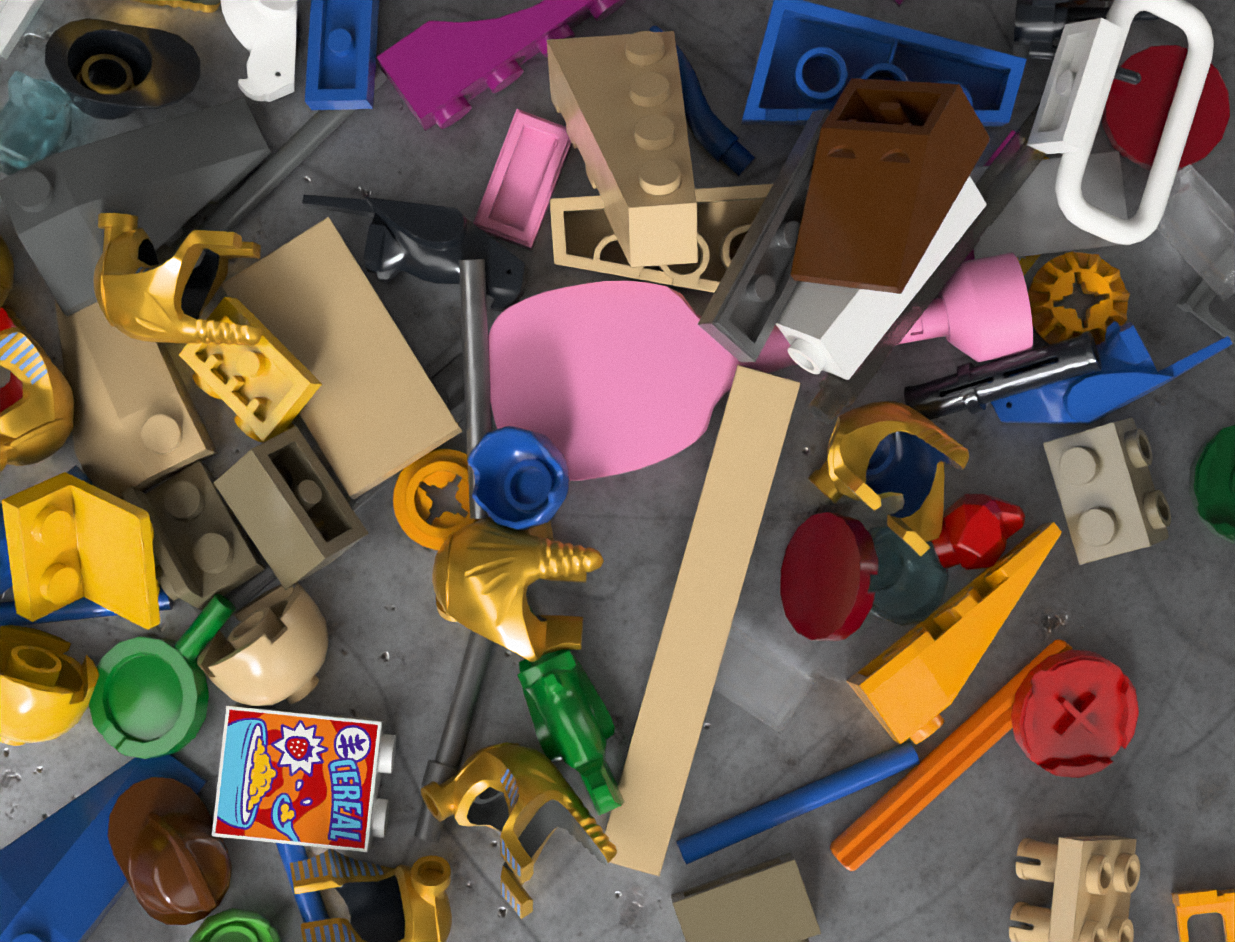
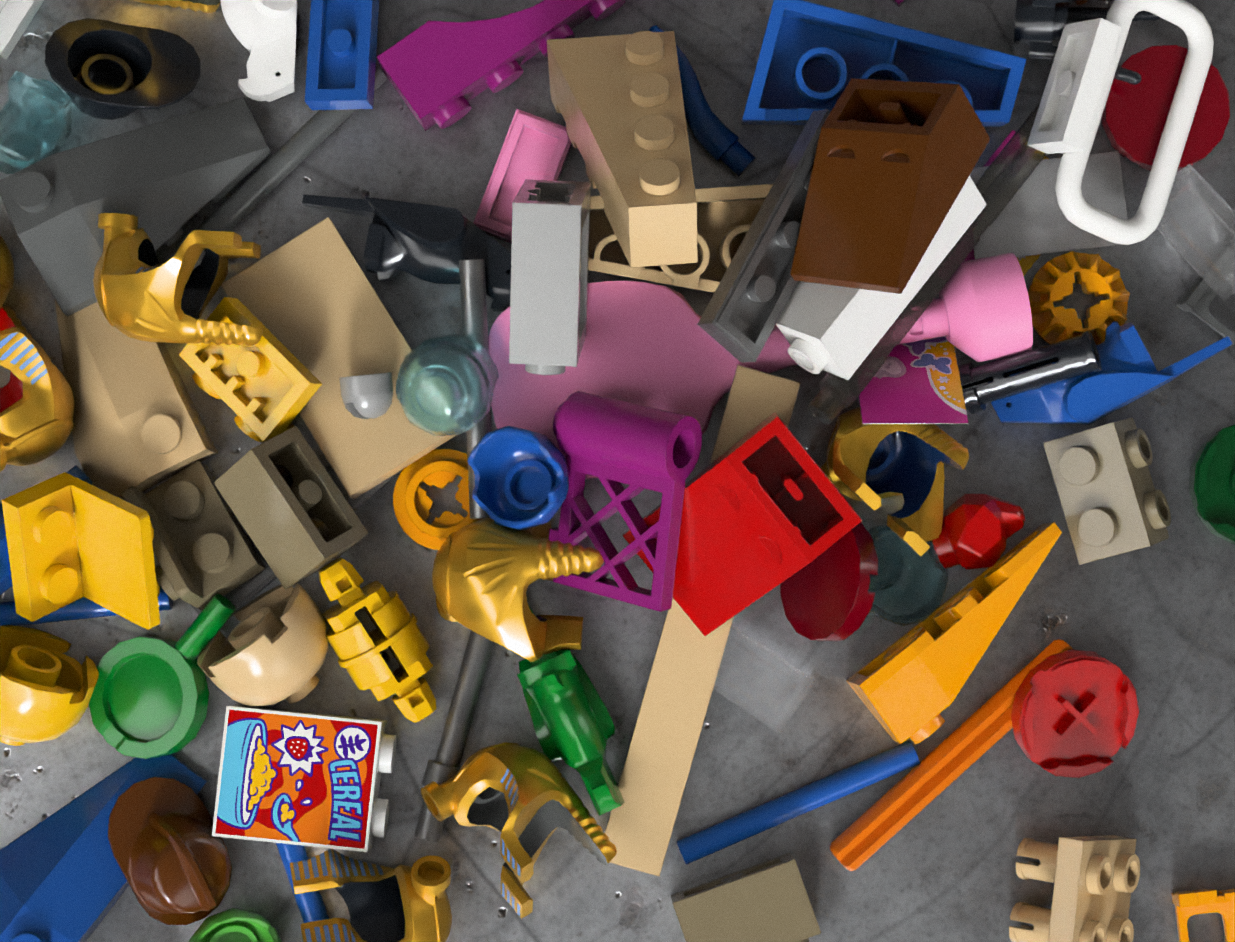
none -> yellow piece [319,557,436,723]
none -> light grey hinge [339,372,394,419]
none -> clear light blue hair [396,333,499,436]
none -> light grey window [509,179,591,375]
none -> magenta piece [549,391,702,612]
none -> red slope [622,412,862,636]
none -> sticker [856,336,969,424]

